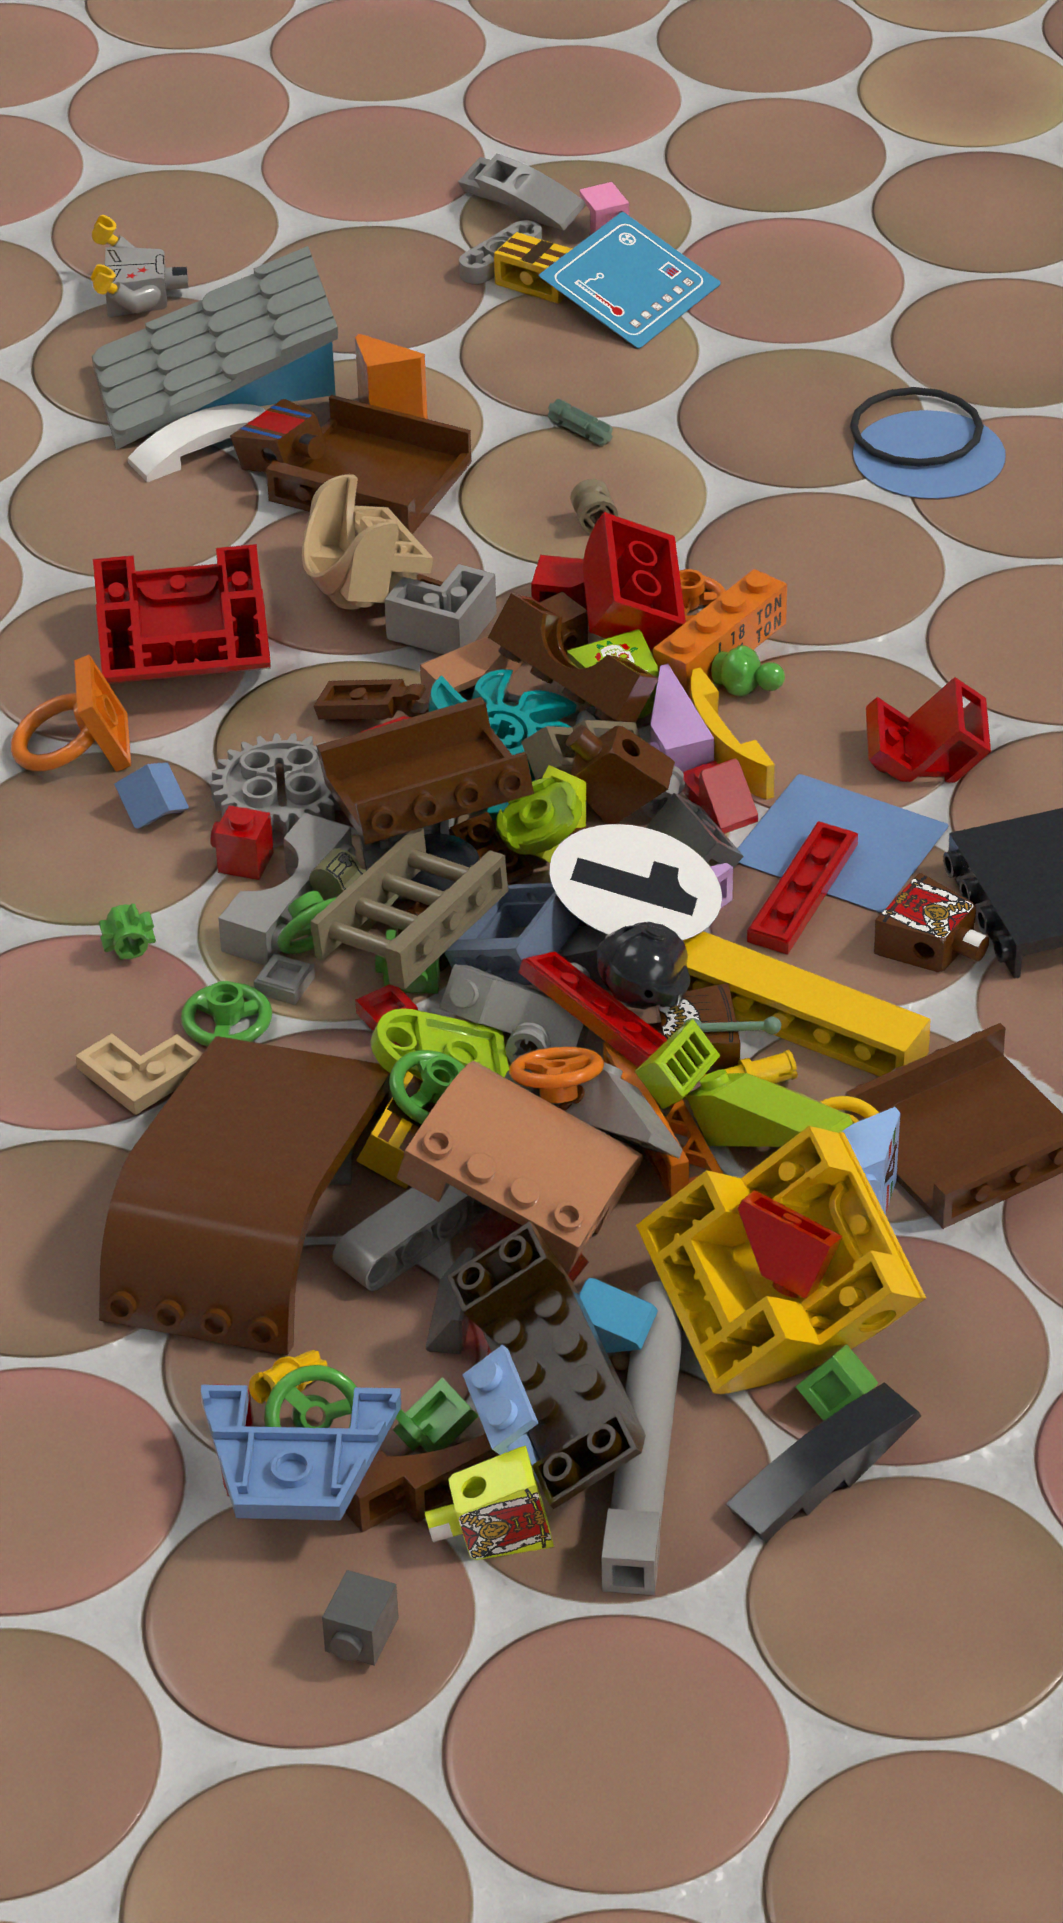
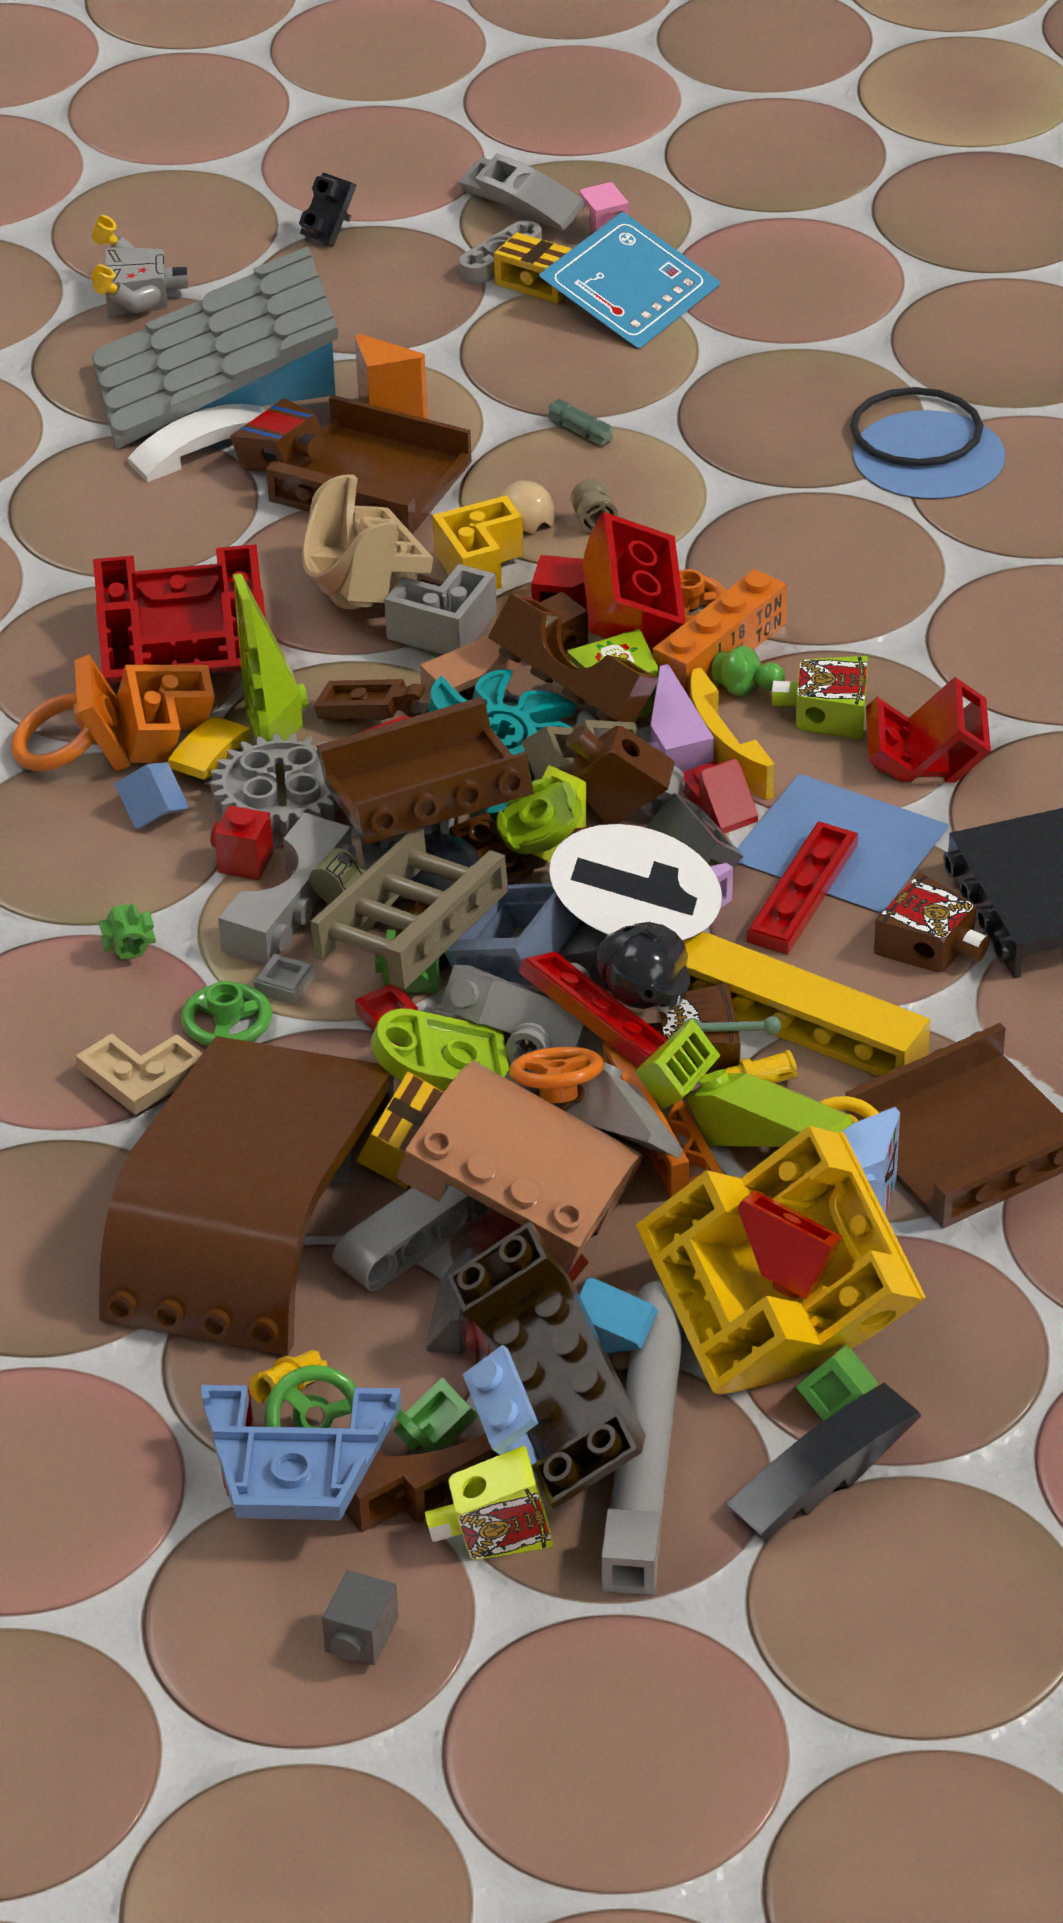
bright green piece [277,891,337,954] -> none
bright green piece [389,1050,465,1124] -> none
none -> orange brick [117,665,215,763]
none -> yellow slope [168,716,251,780]
none -> lime wedge [233,574,308,743]
none -> black hips [299,172,357,247]
none -> yellow brick [432,495,524,590]
none -> tan hair [496,480,556,535]
none -> torso [772,656,868,739]

